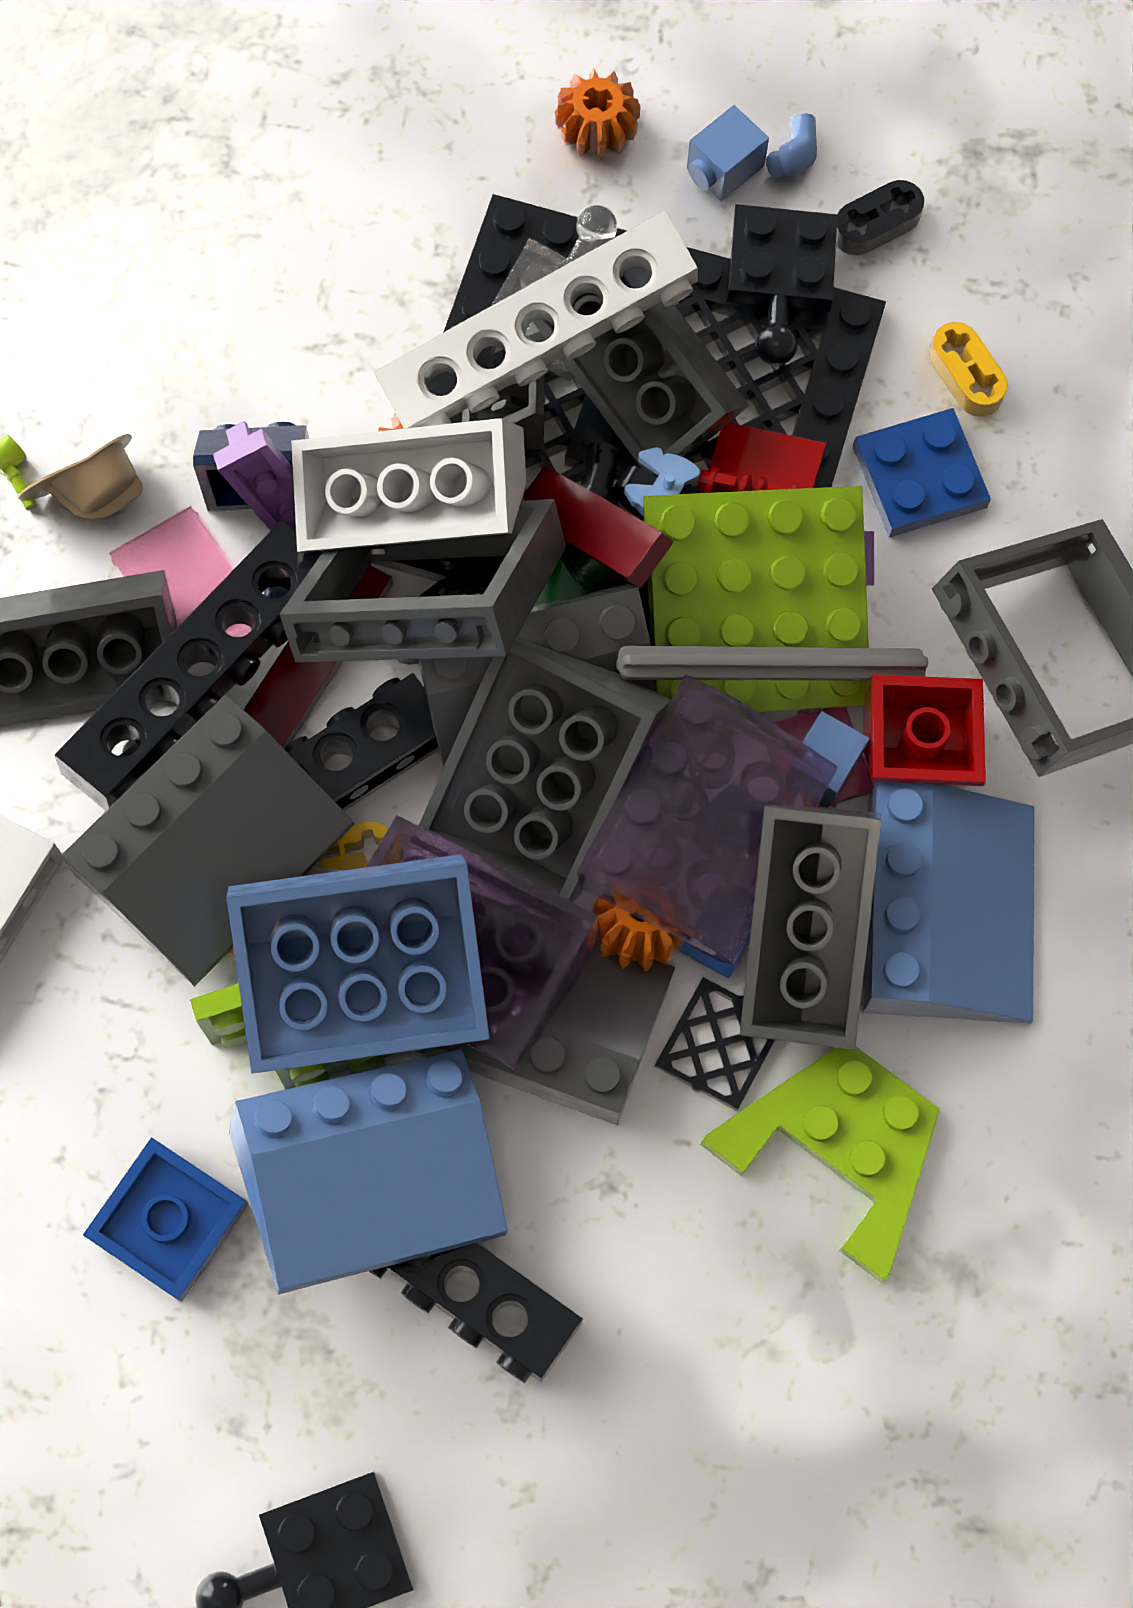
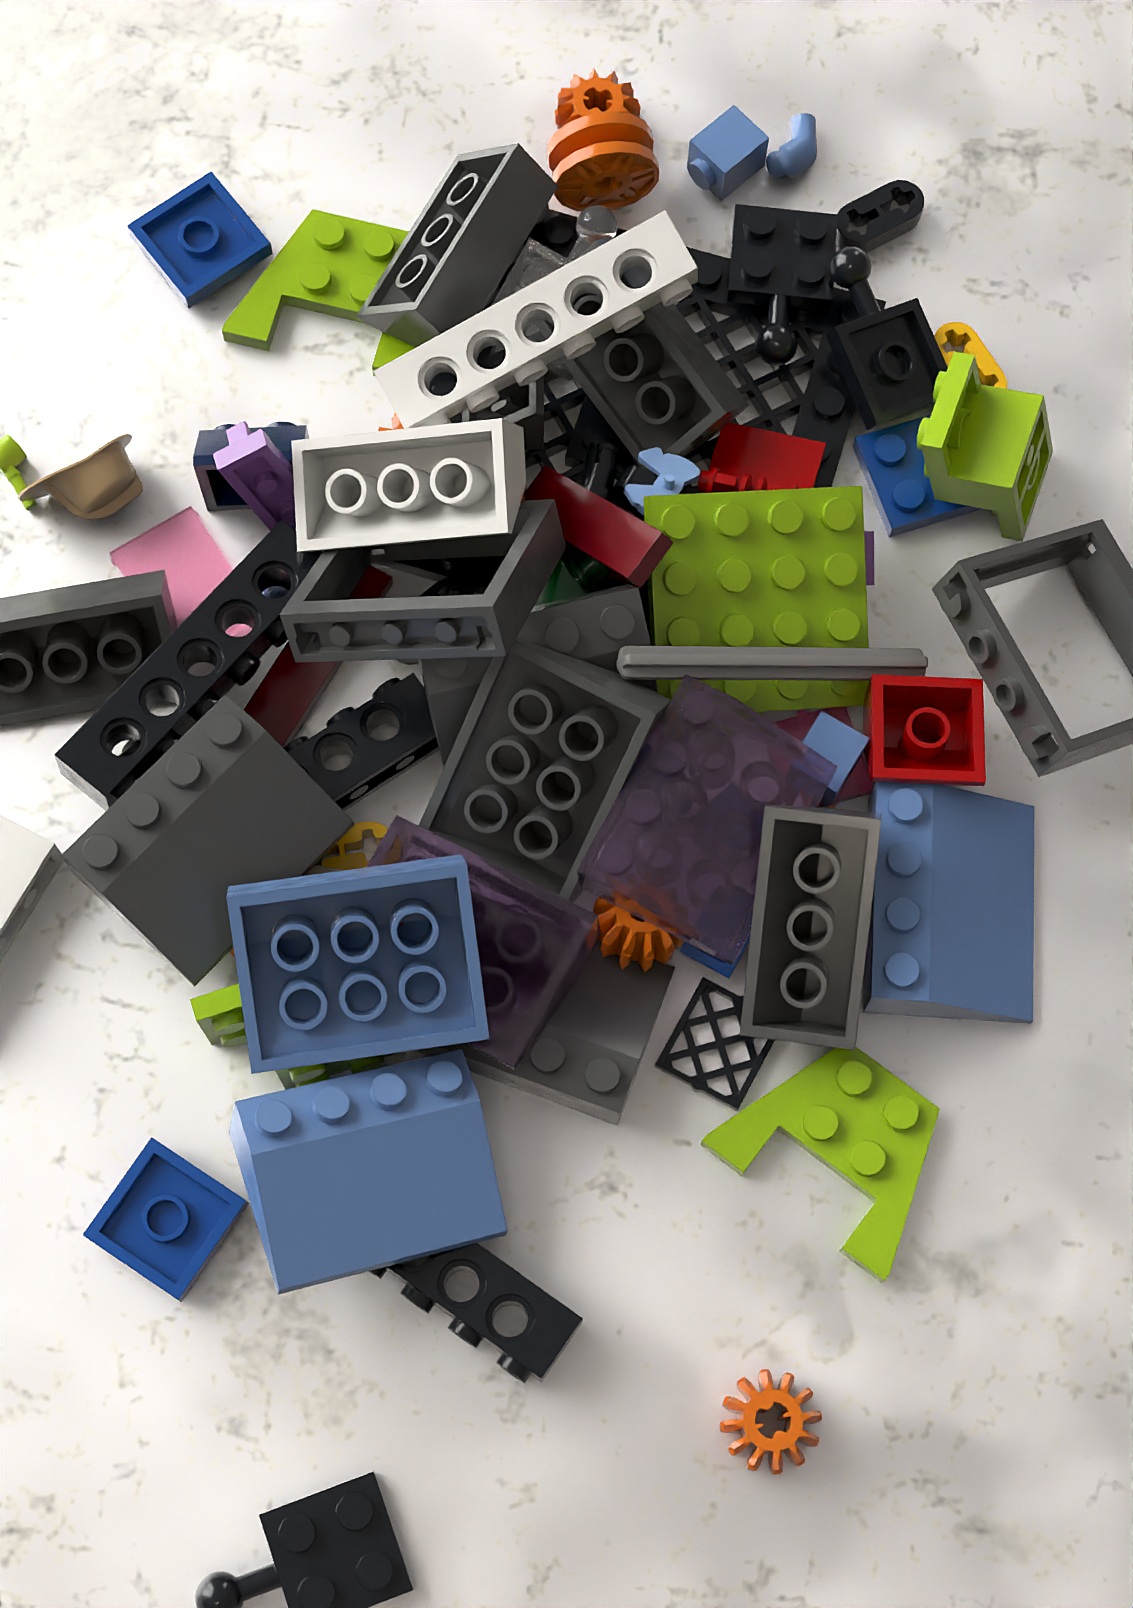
none -> blue plate [127,171,273,309]
none -> lime wing [222,209,416,376]
none -> dark grey slope [356,143,558,347]
none -> orange wheel [547,111,660,213]
none -> orange gear [719,1369,822,1475]
none -> black plate [825,246,948,431]
none -> lime bracket [917,352,1053,541]

